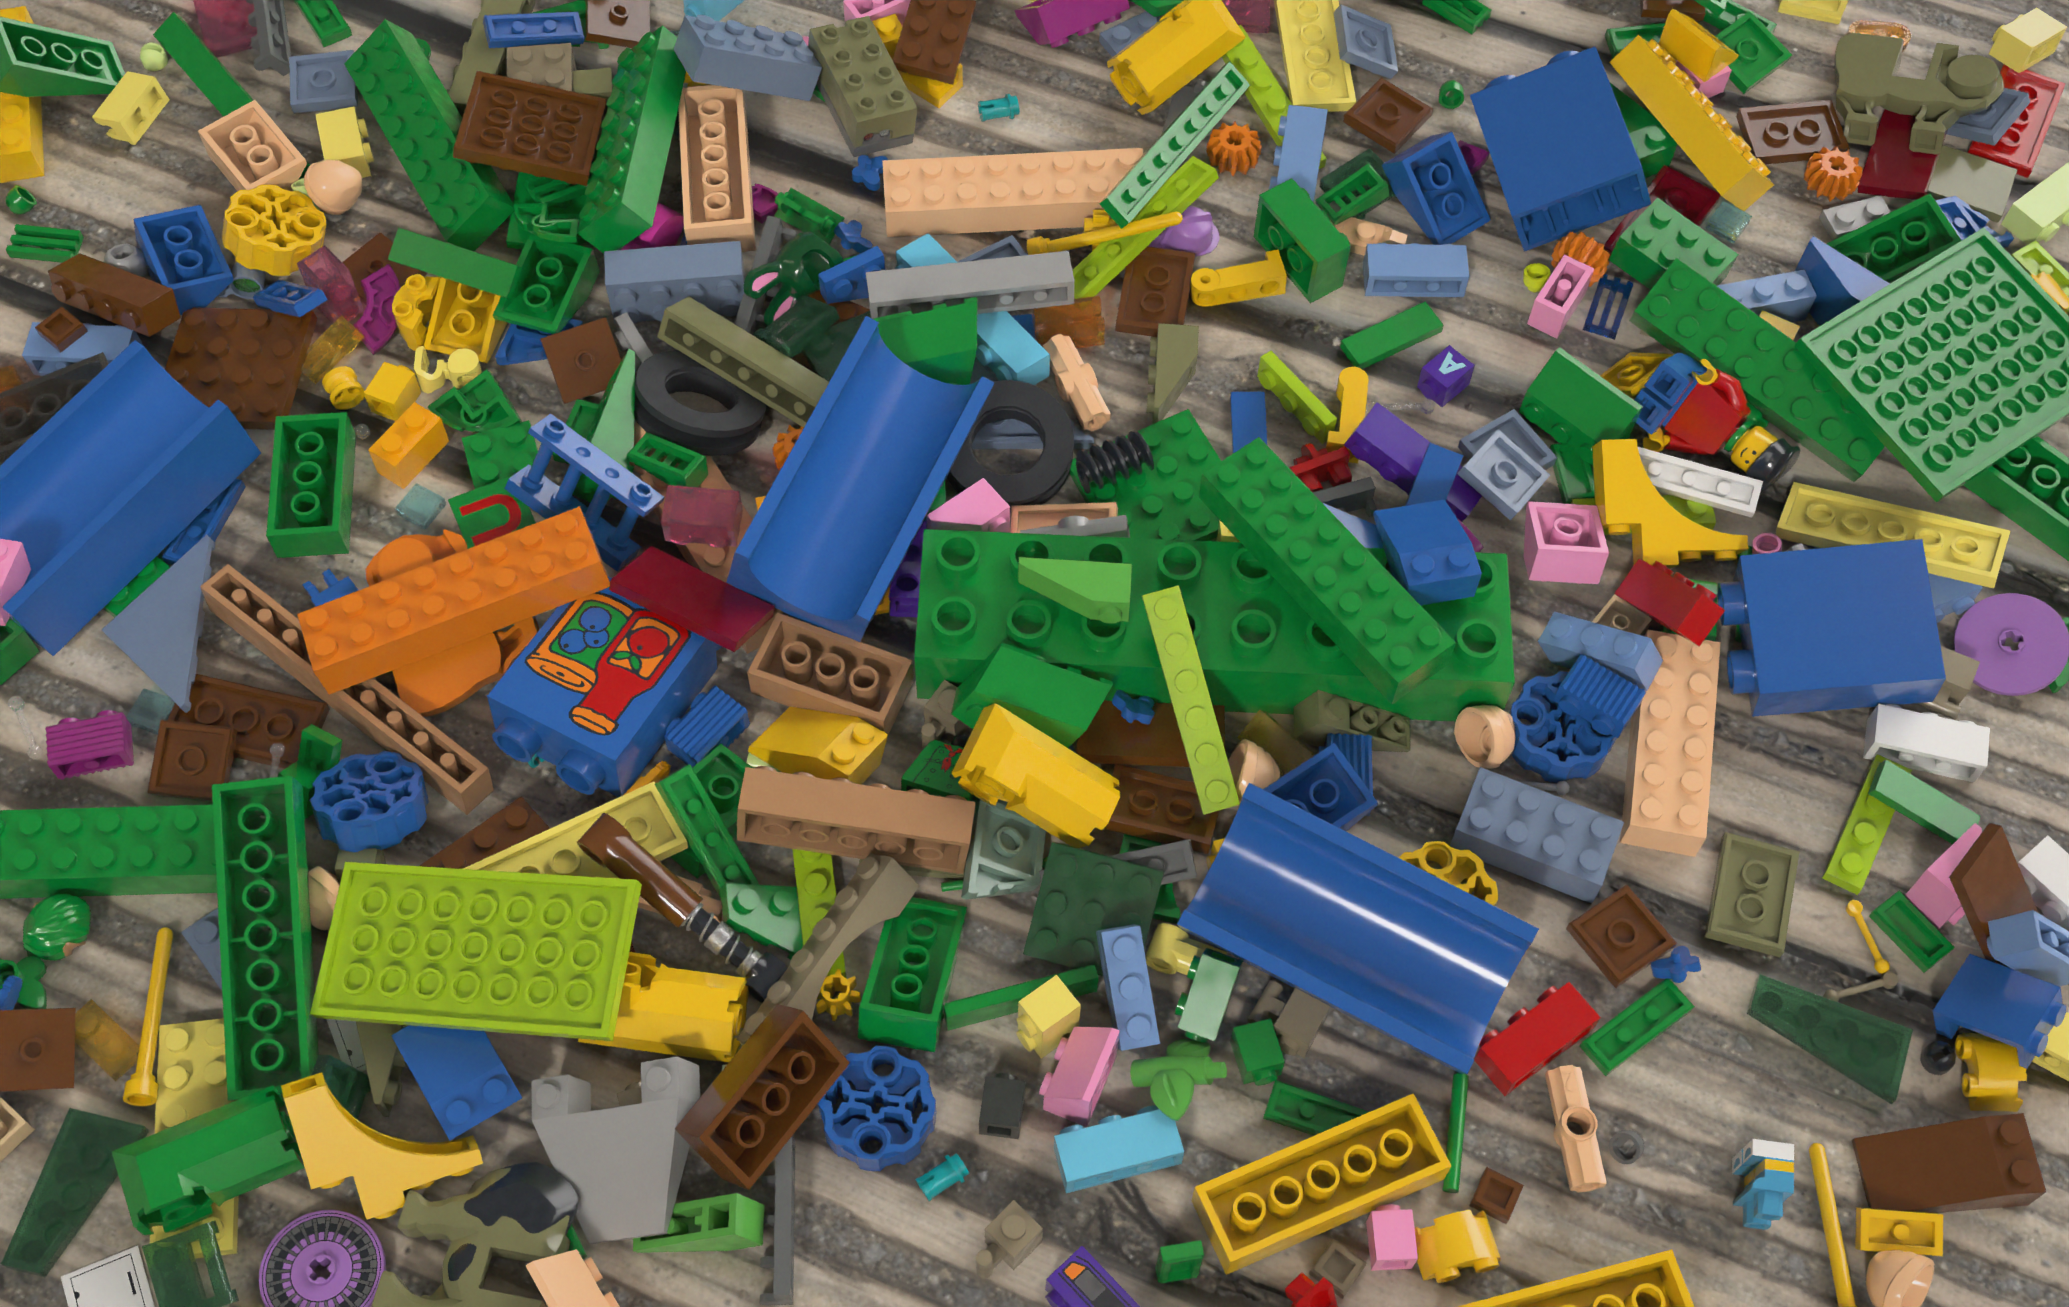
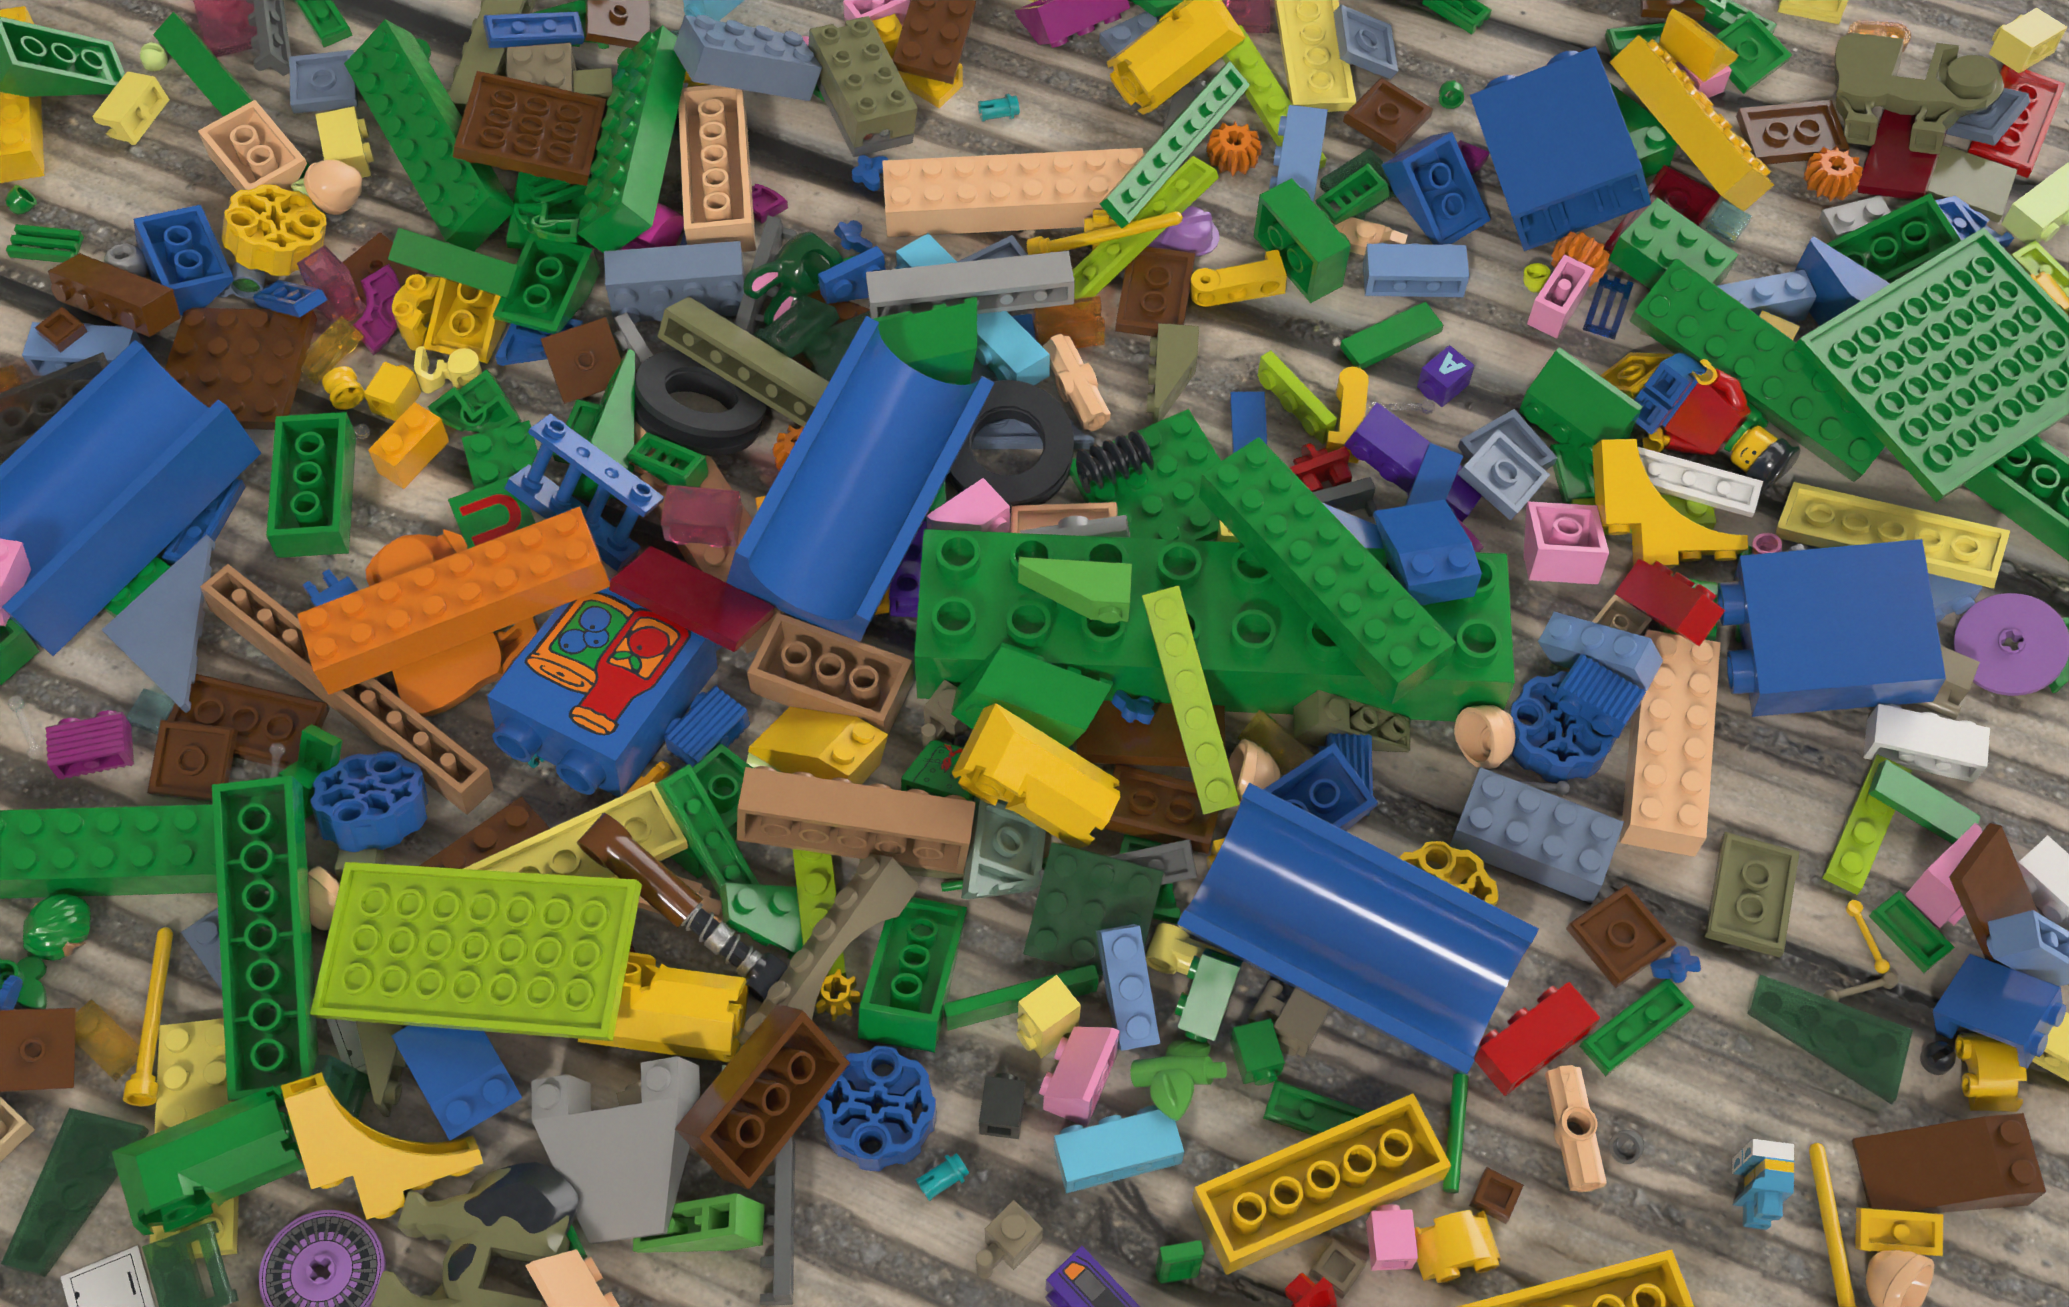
clear light blue tile [395,483,447,530] -> none
green hinge [774,188,845,245] -> none

